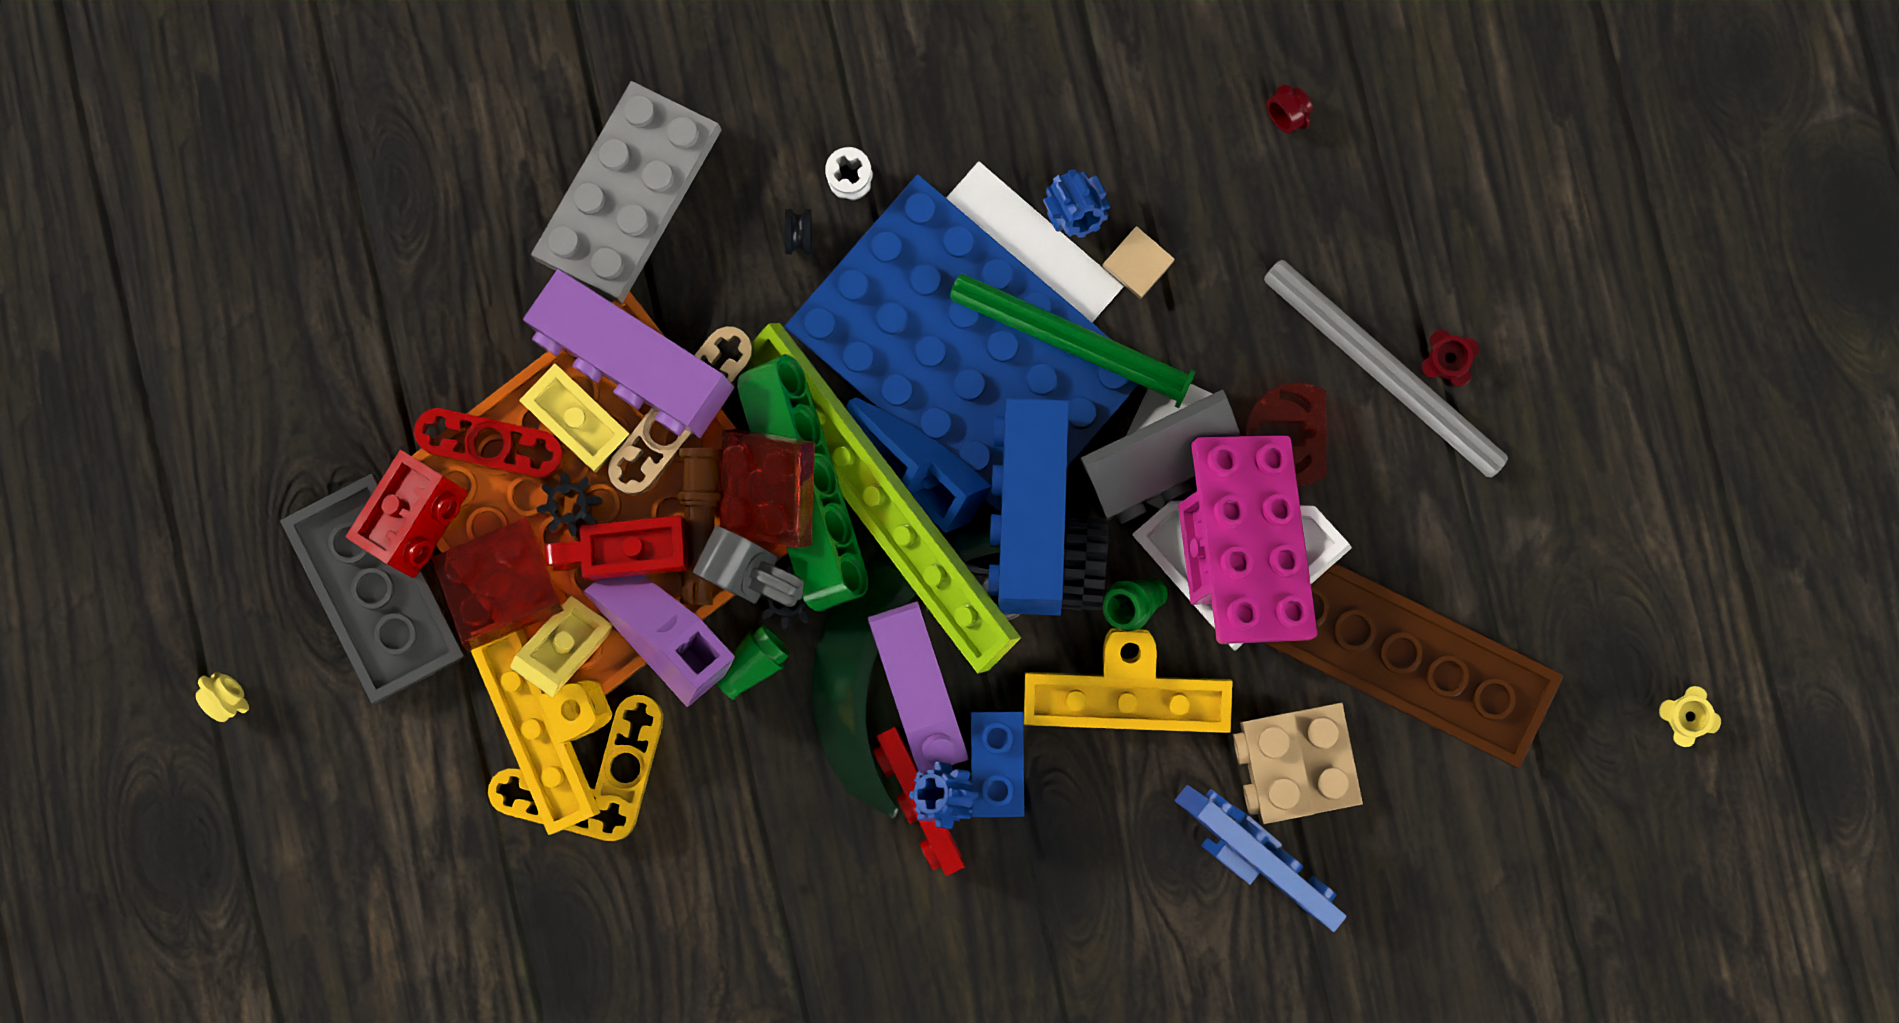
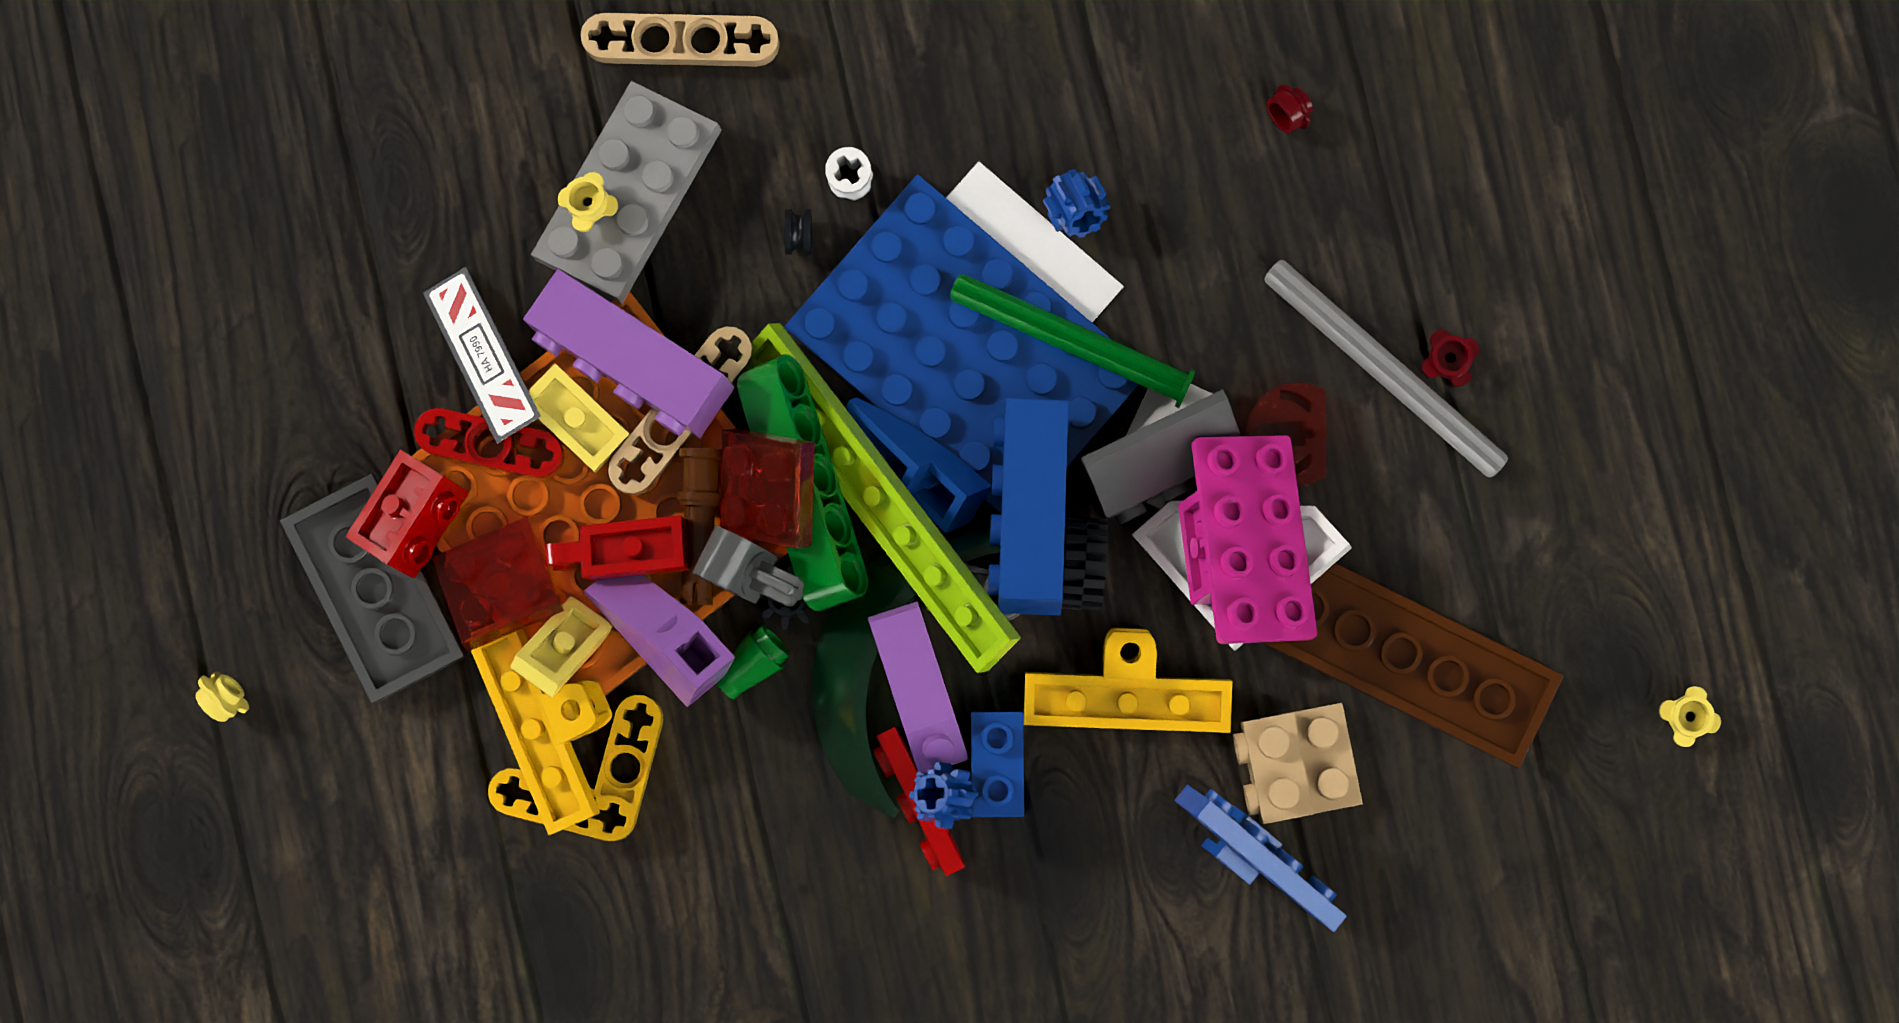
black gear [536,472,603,538] -> none
tan tile [1102,226,1175,300] -> none
green cone [1102,578,1168,631] -> none
none -> sticker [423,267,541,443]
none -> light yellow plate [558,172,618,232]
none -> tan beam [581,13,780,67]

